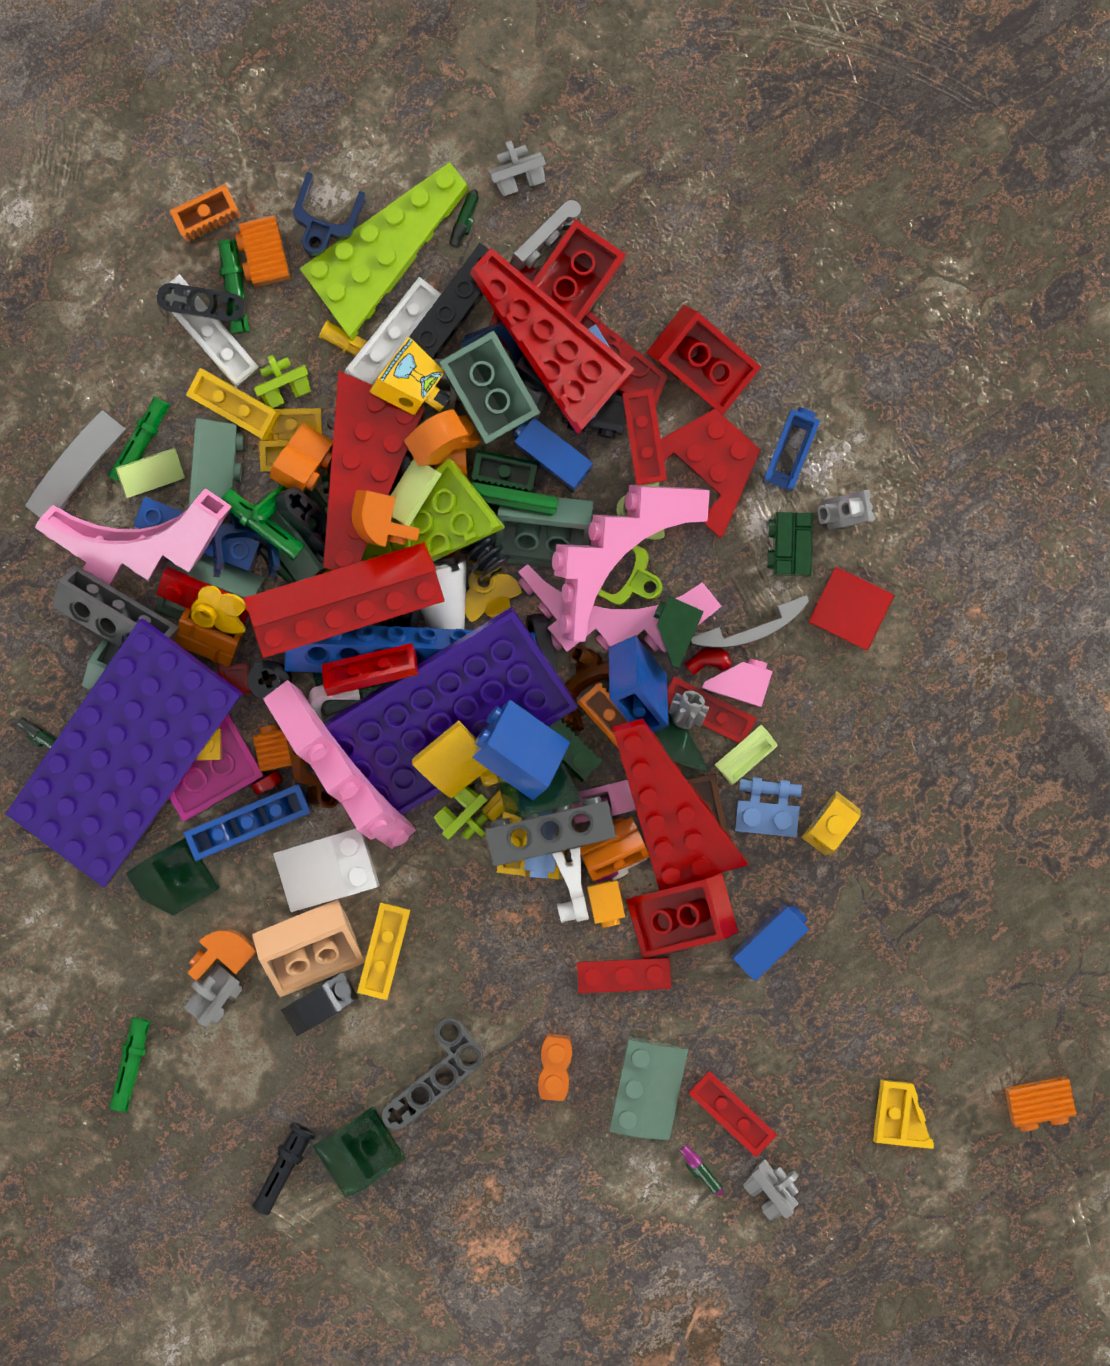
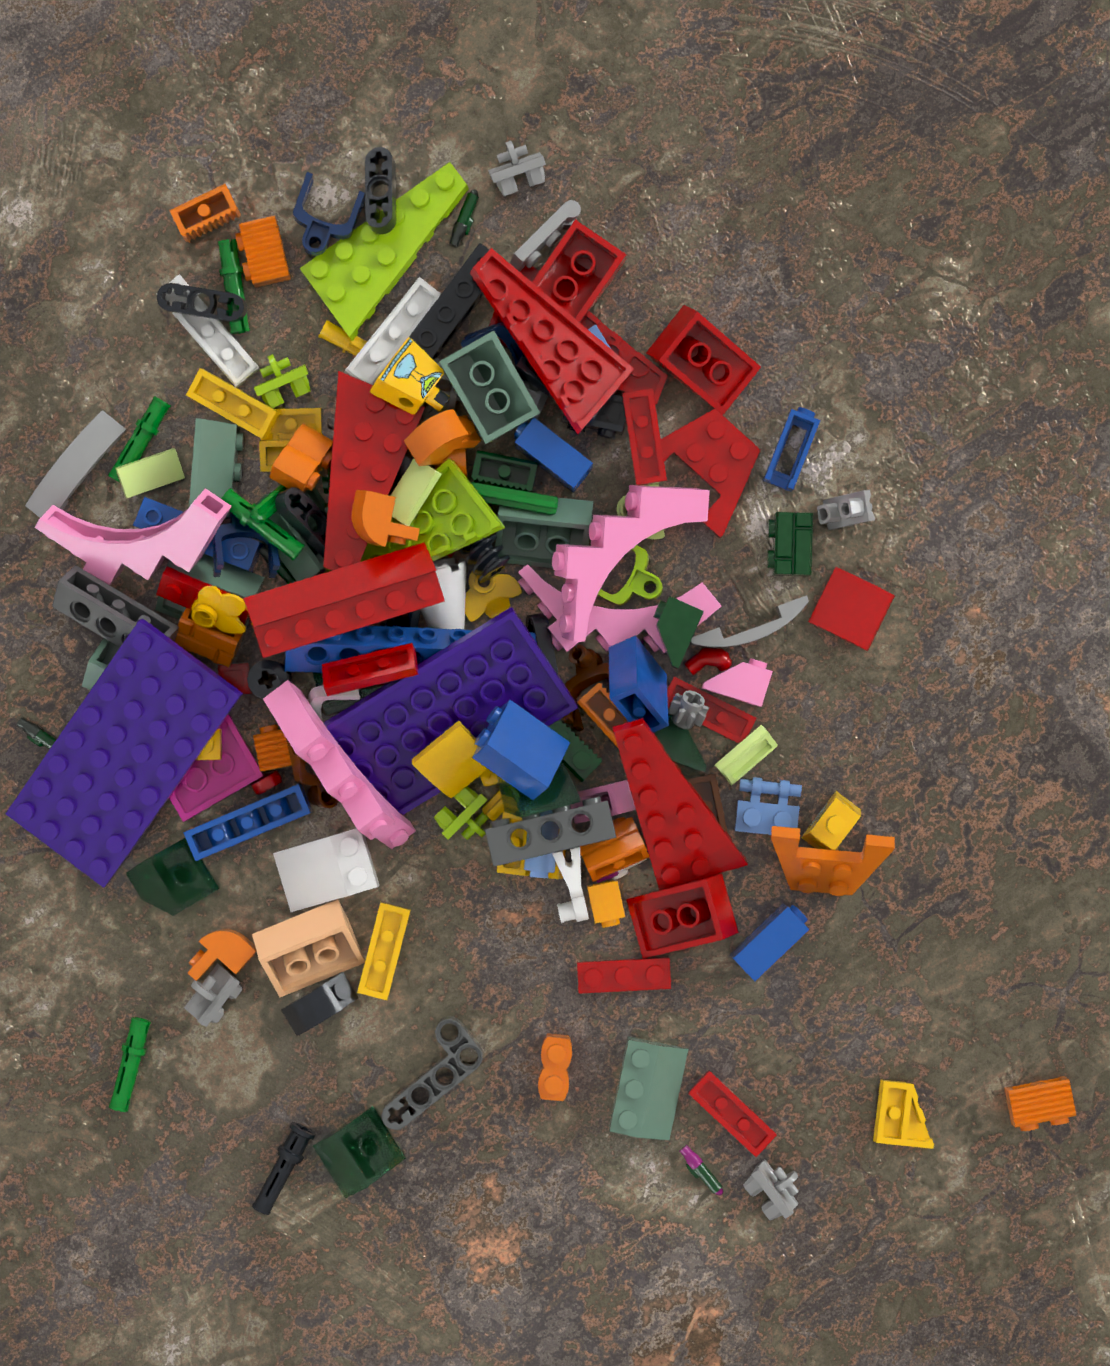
none -> black beam [365,147,396,234]
none -> orange wing [771,826,895,896]

